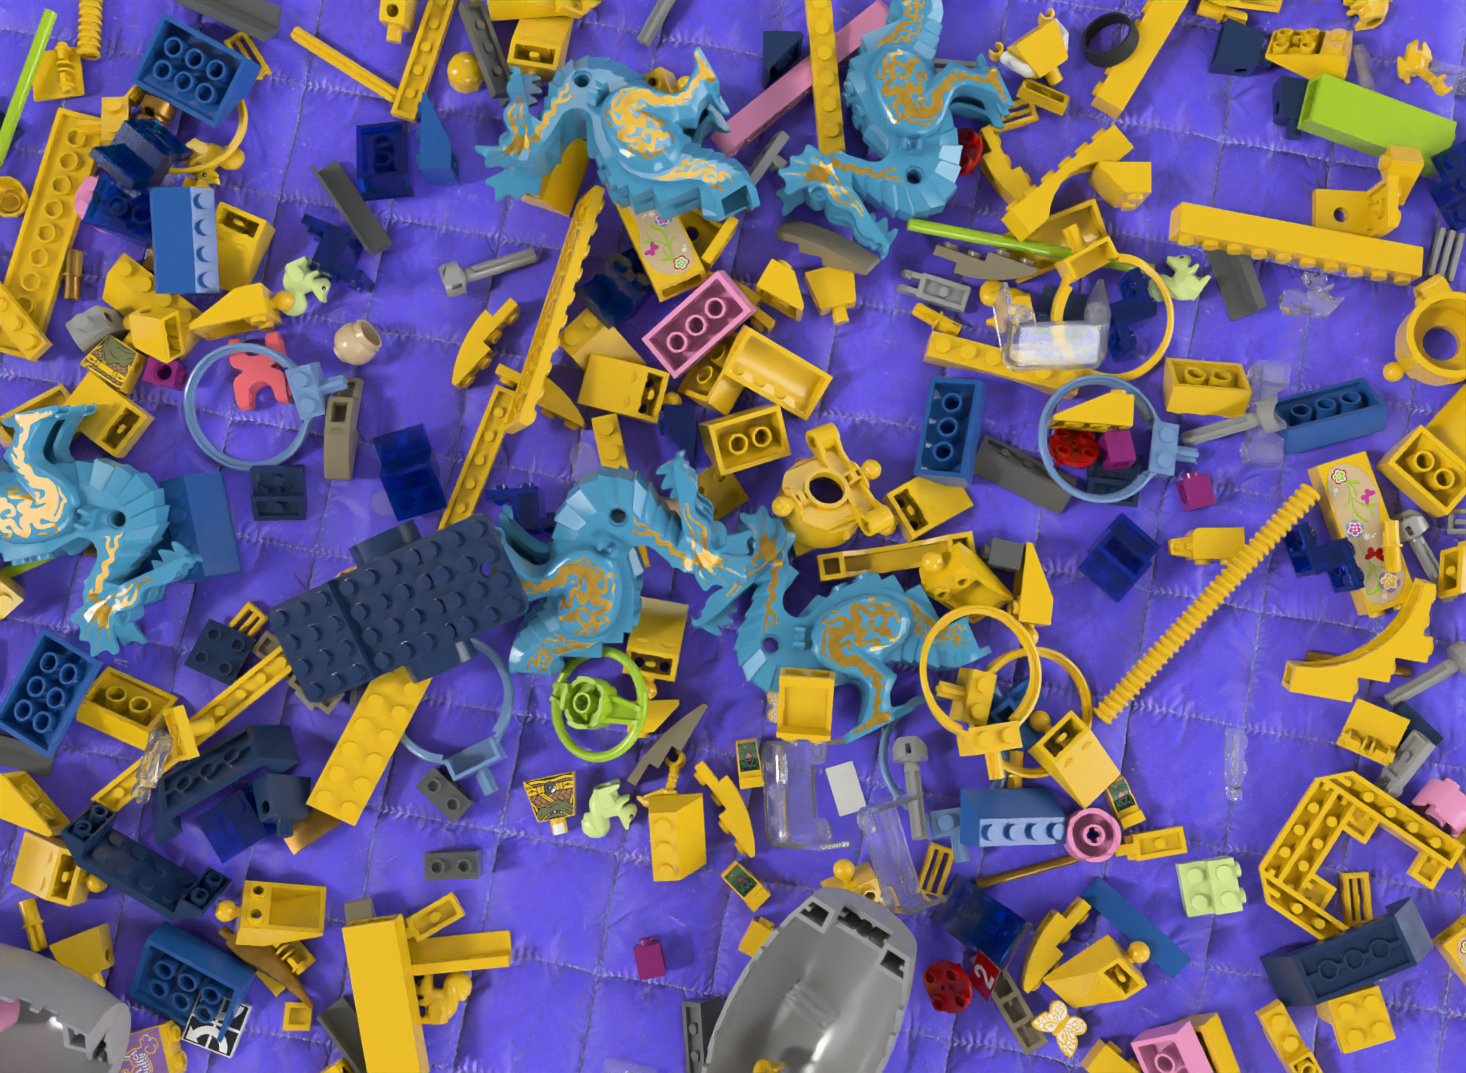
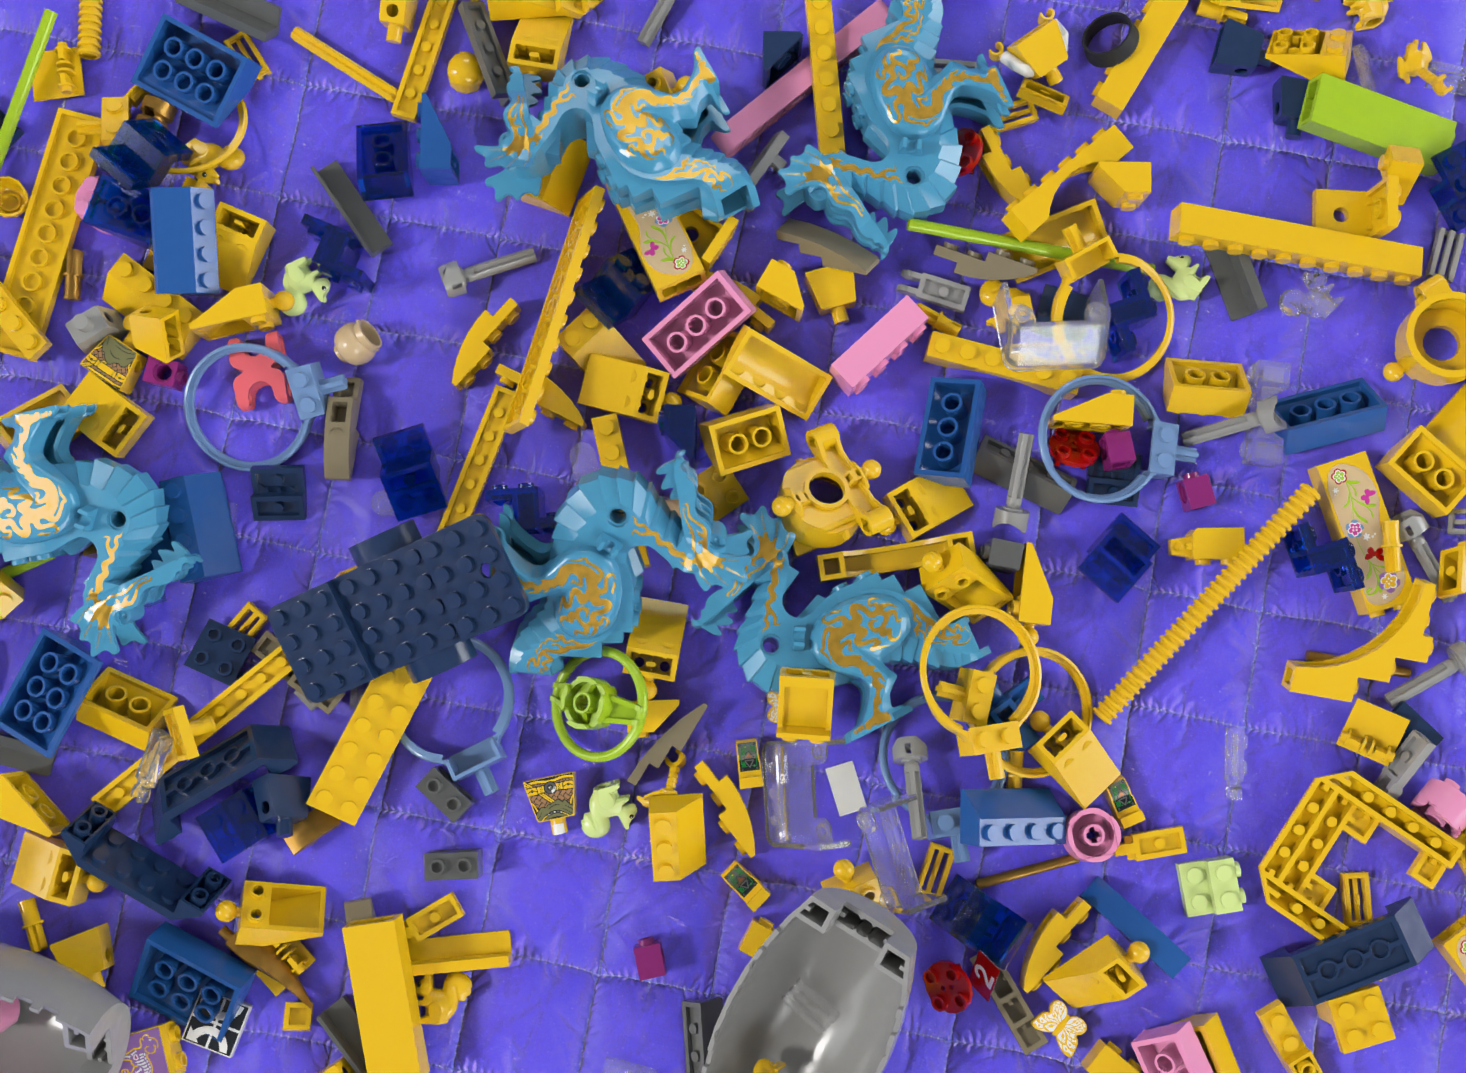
none -> bright pink brick [828,295,929,397]
none -> light grey piece [992,432,1035,533]

